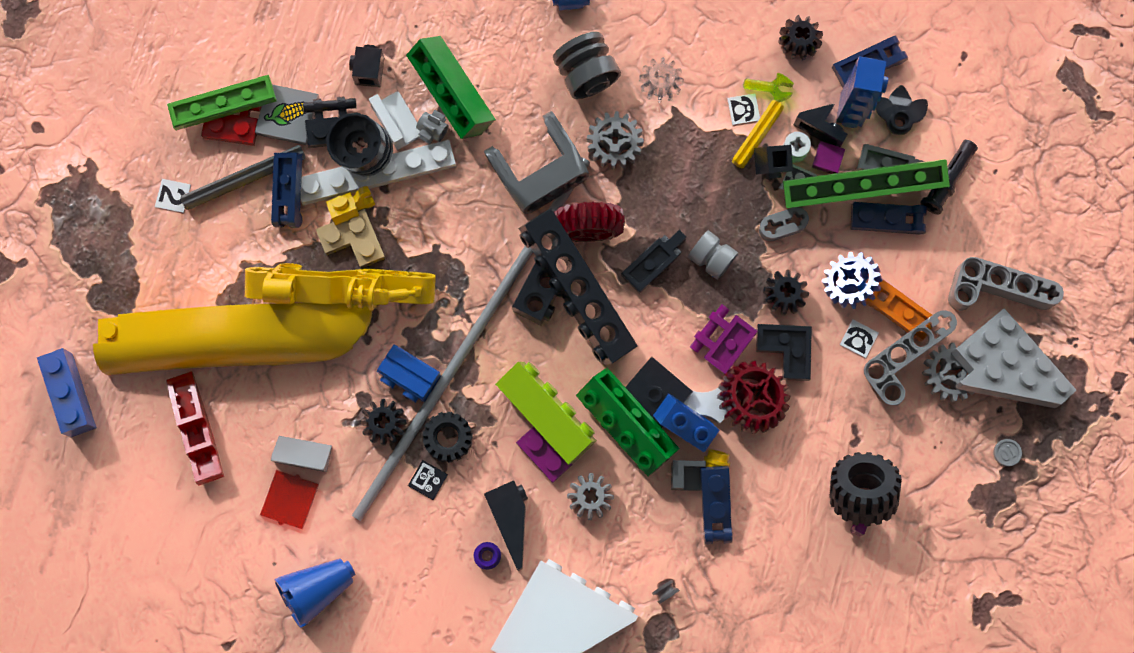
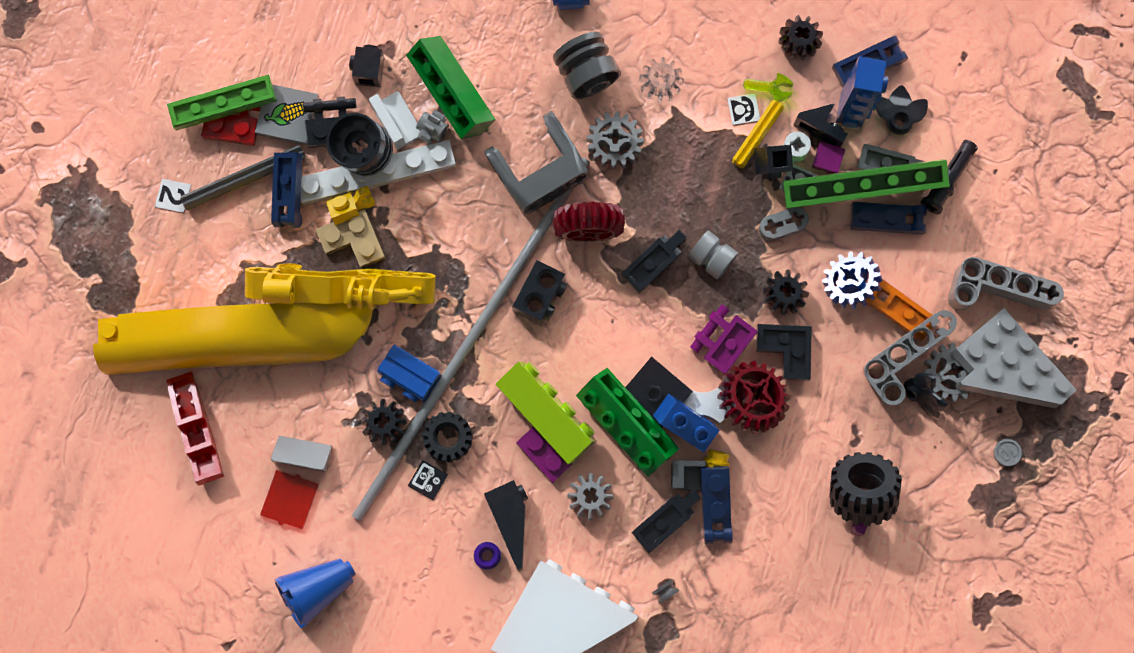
blue brick [37,348,97,438] -> none
black brick [518,208,638,365] -> none
white sticker [840,319,879,358] -> none
none -> black hinge [631,490,701,553]
none -> black plate [903,373,949,418]

